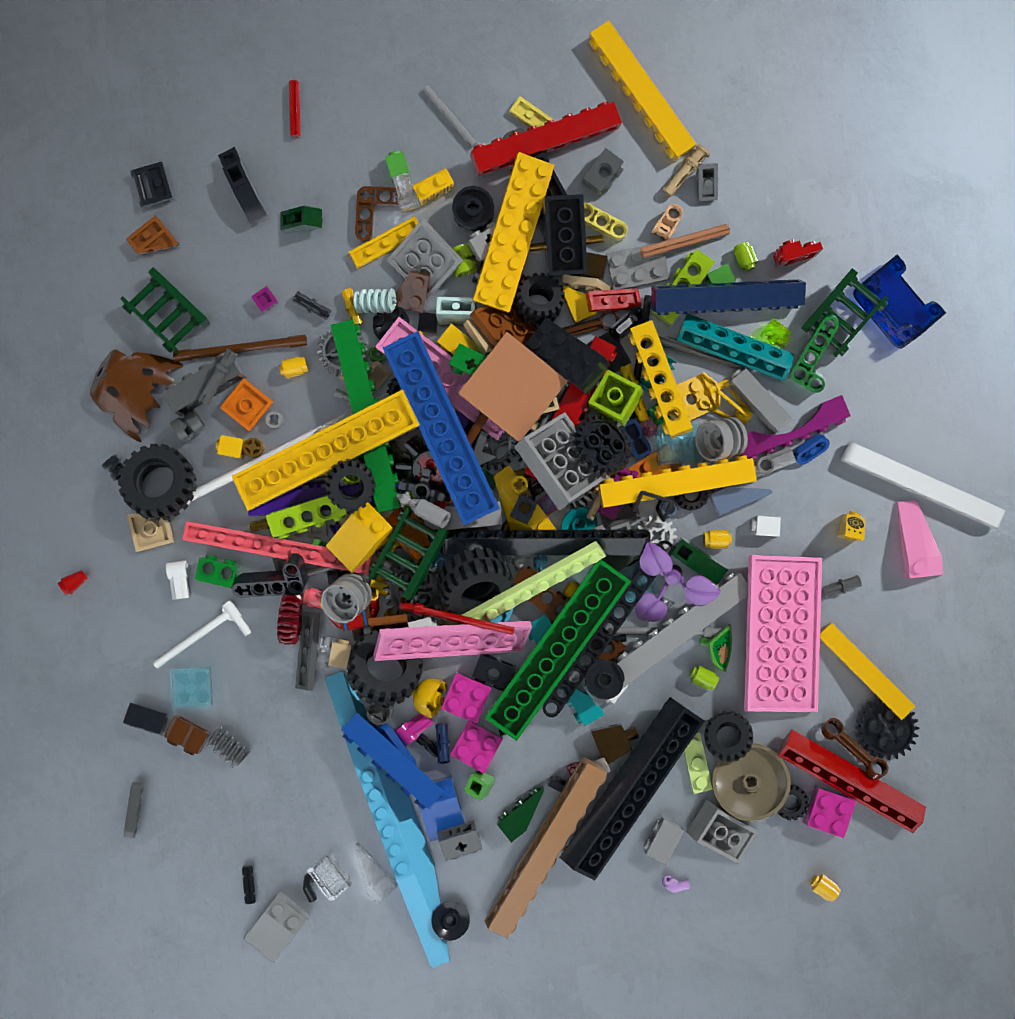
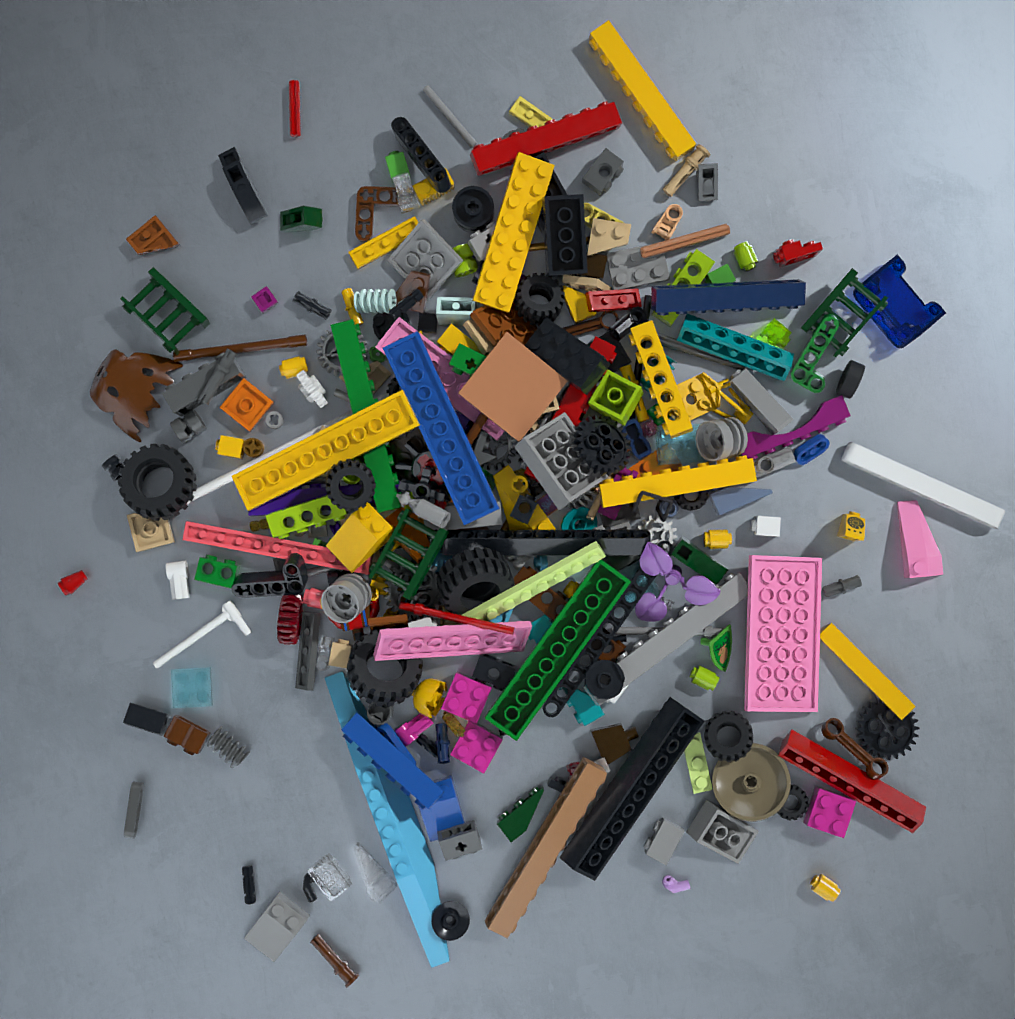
black plate [130,161,174,209] -> none
bright green brick [464,771,496,801] -> none
none -> white gear [296,370,328,408]
none -> reddish brown pin [310,934,359,988]
none -> black axle [389,289,424,319]
none -> black beam [391,117,451,193]
none -> clear yellow axle [442,711,465,737]
none -> tan wing [587,218,631,256]
none -> black tyre [836,360,865,399]

